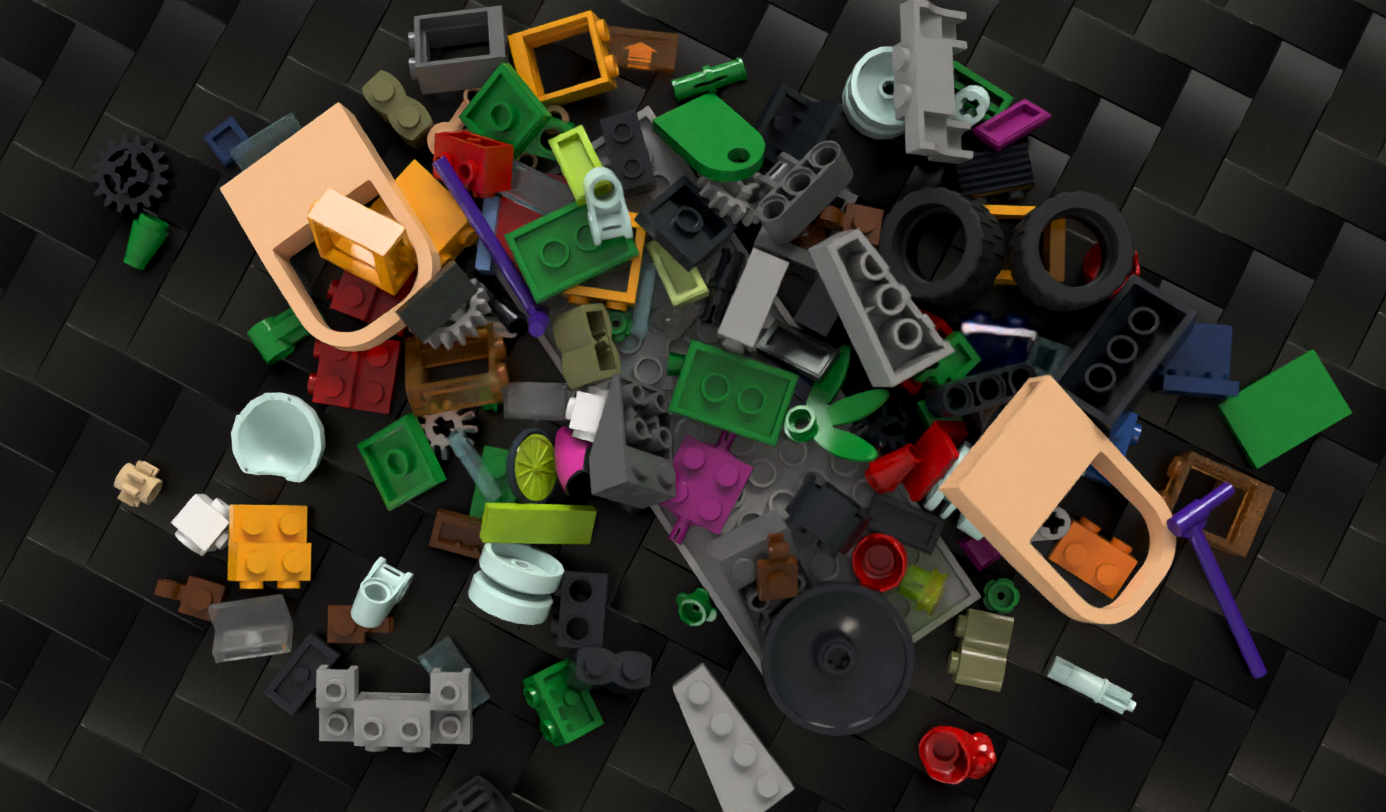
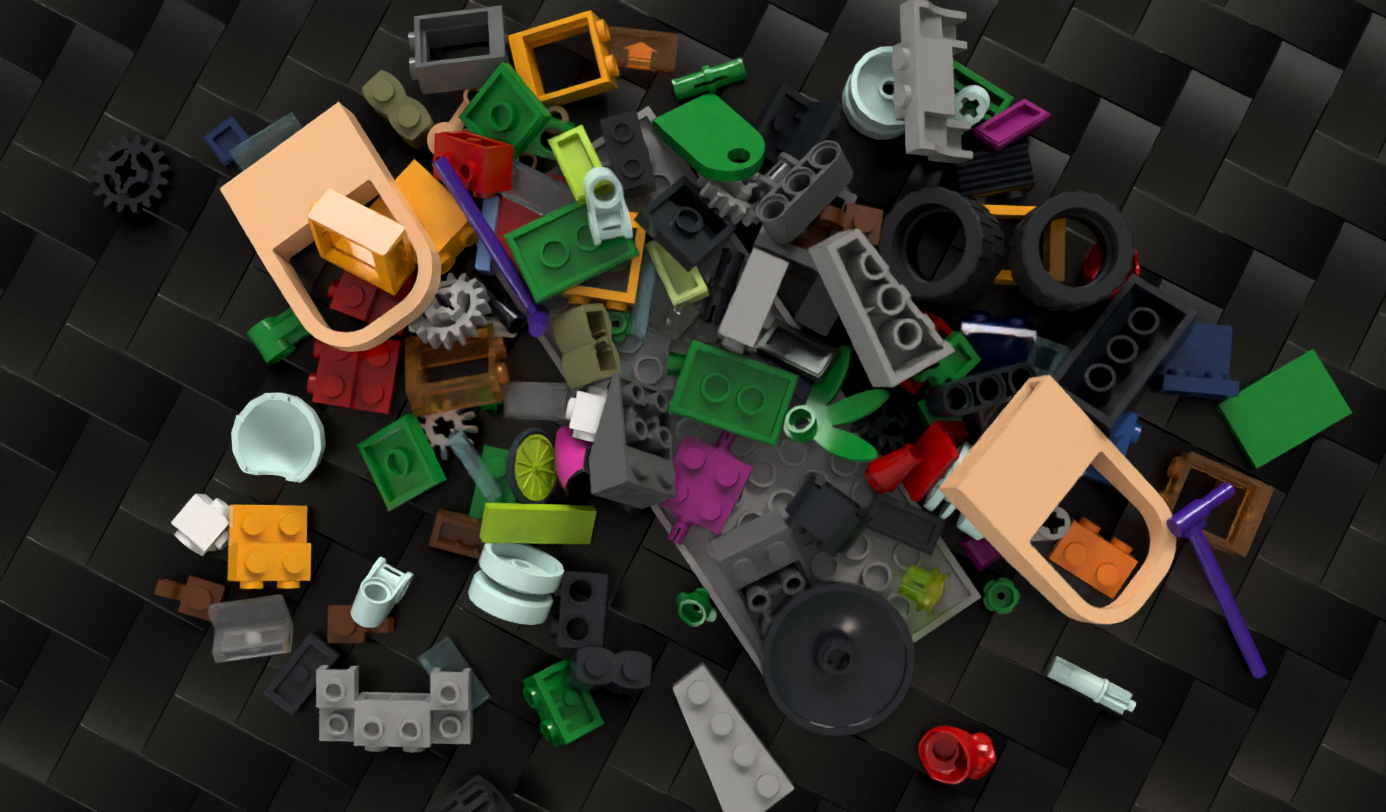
tan gear [114,460,163,508] -> none
green cone [123,212,169,270] -> none
pearl dark grey tile [395,261,479,342] -> none
reddish brown plate [756,533,798,601] -> none
red hair [851,533,909,593] -> none
olive brick [947,608,1014,692] -> none

